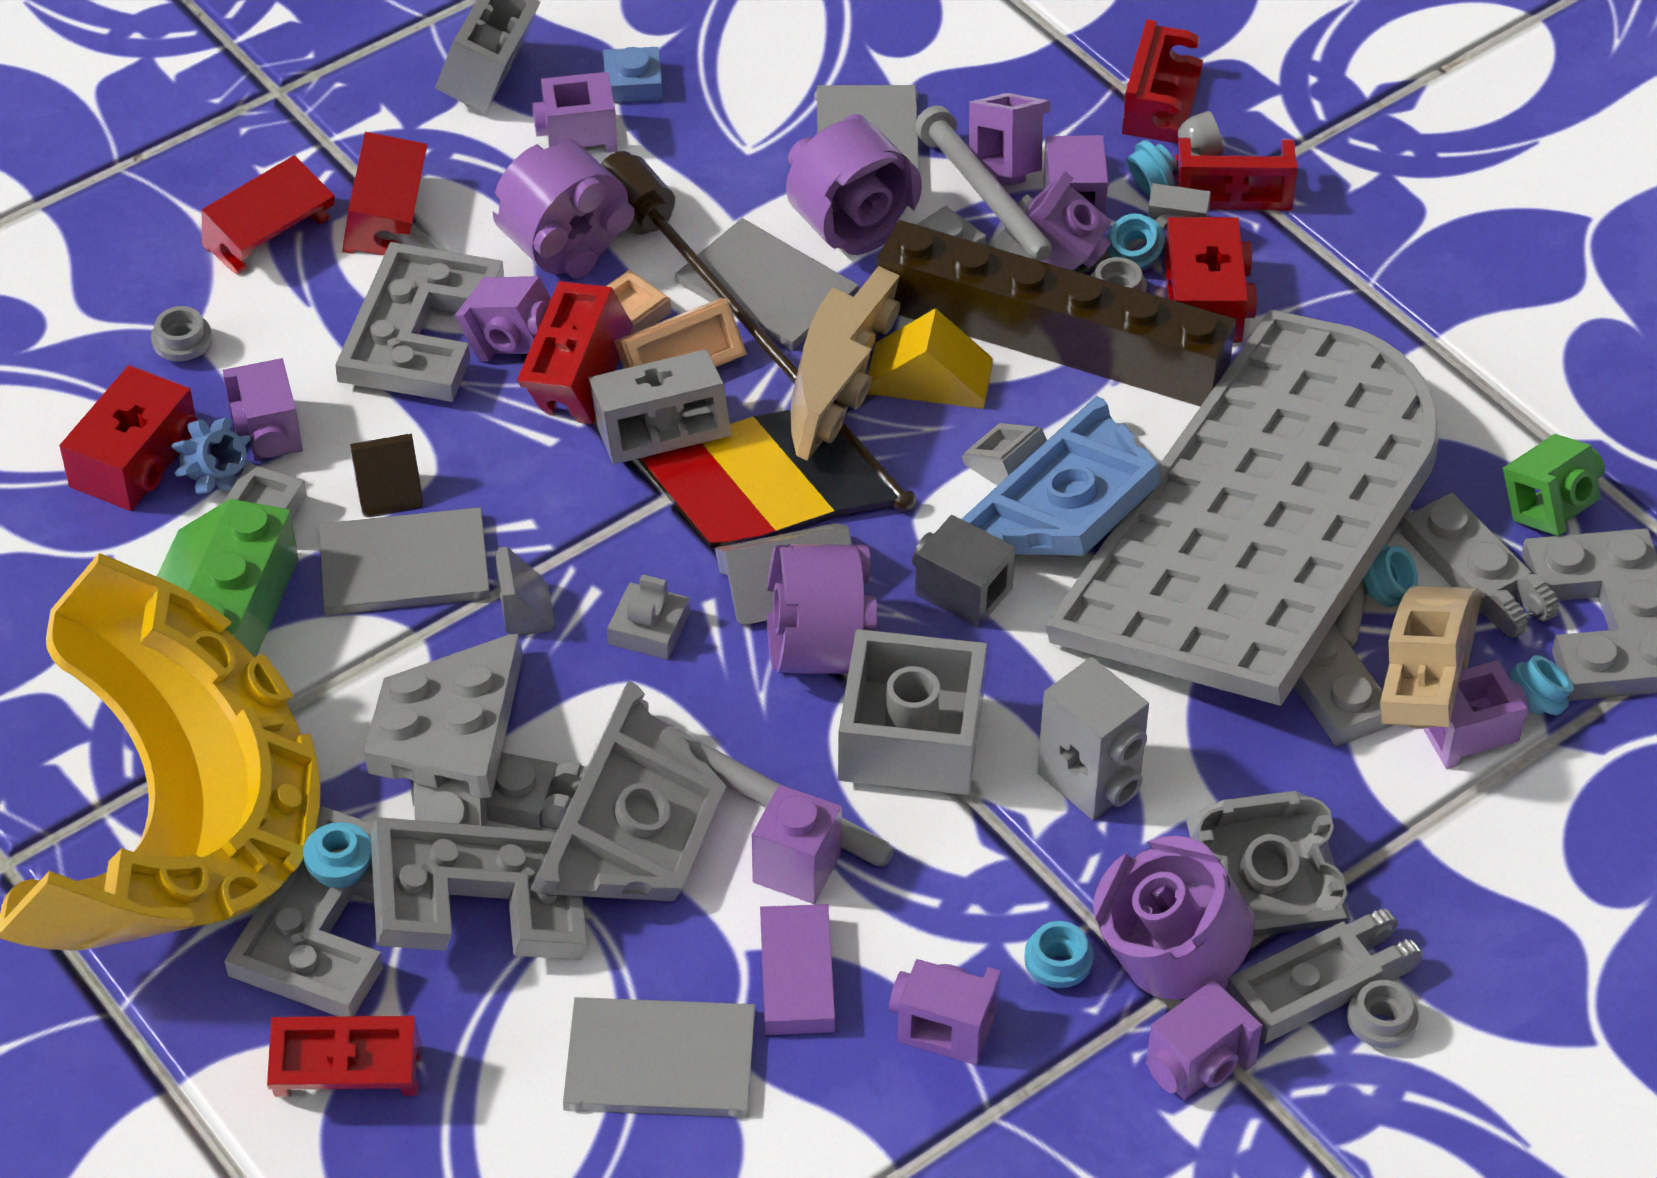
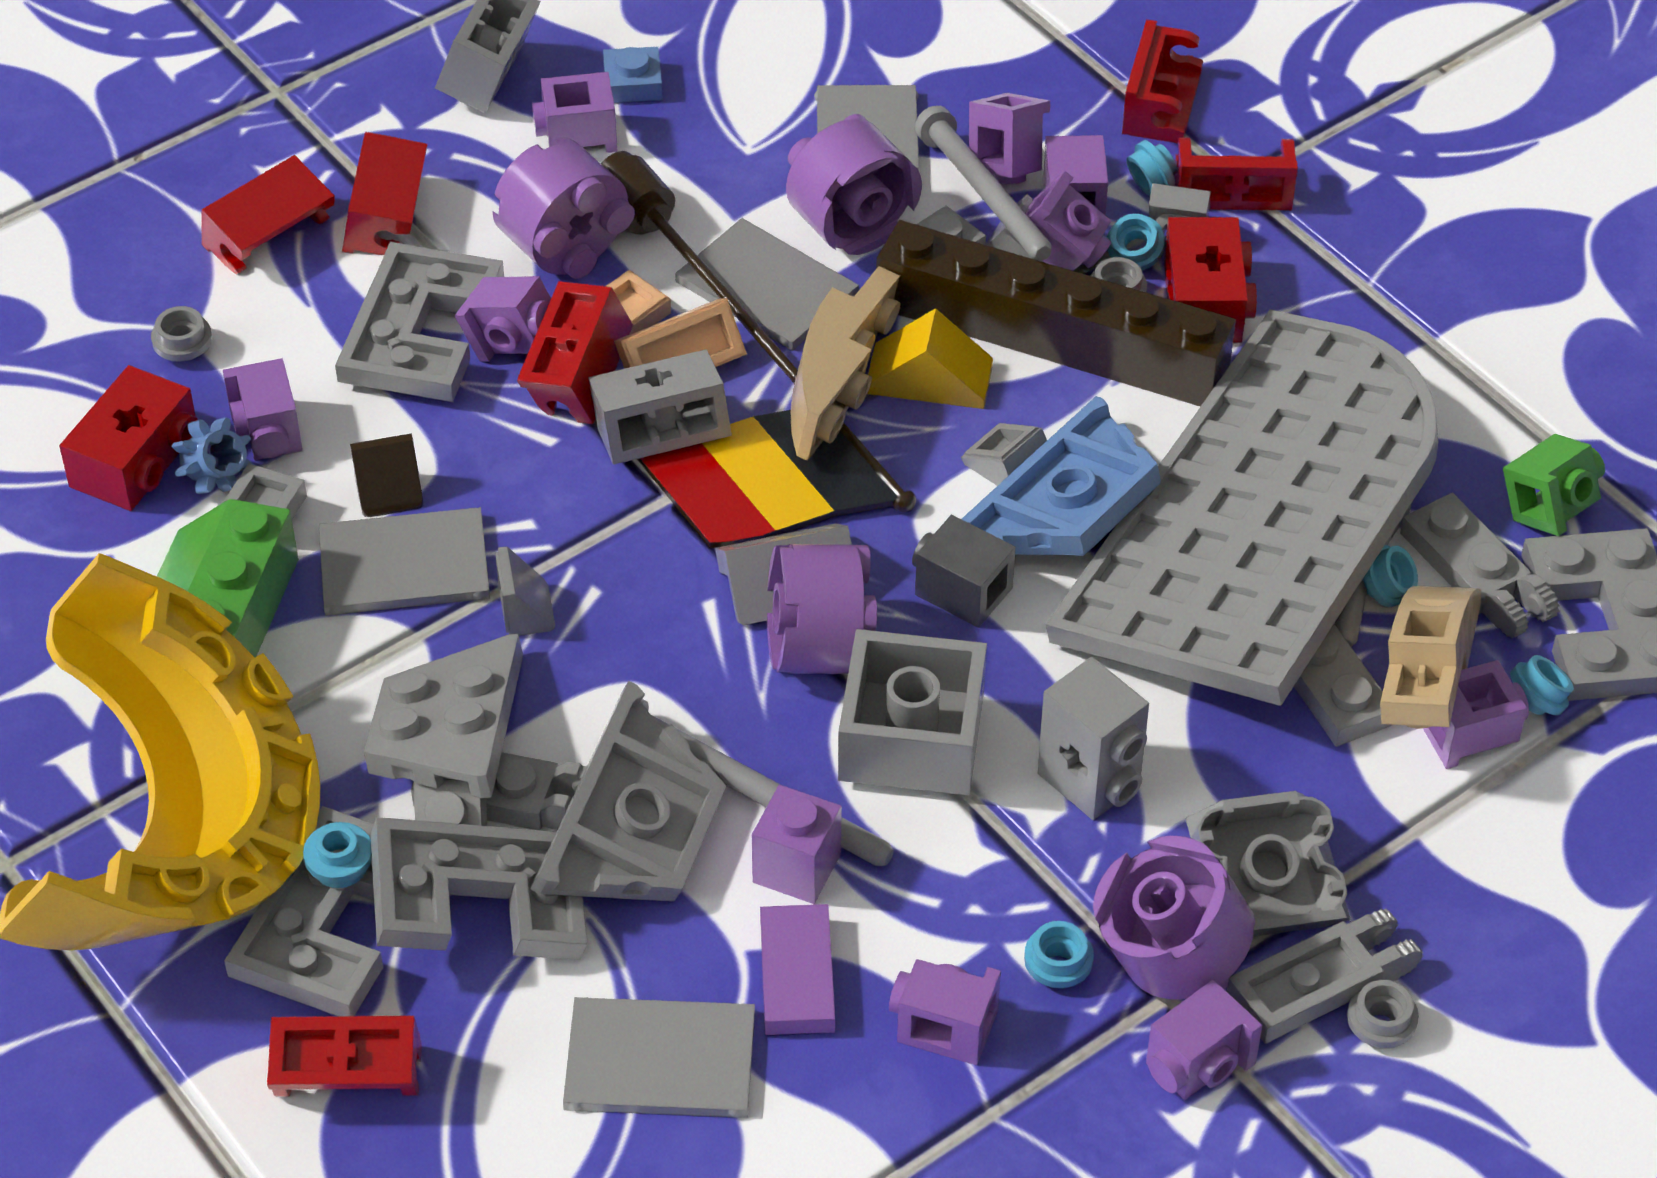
light grey tile [607,574,690,660] -> none
light grey hinge [1178,111,1224,156] -> none

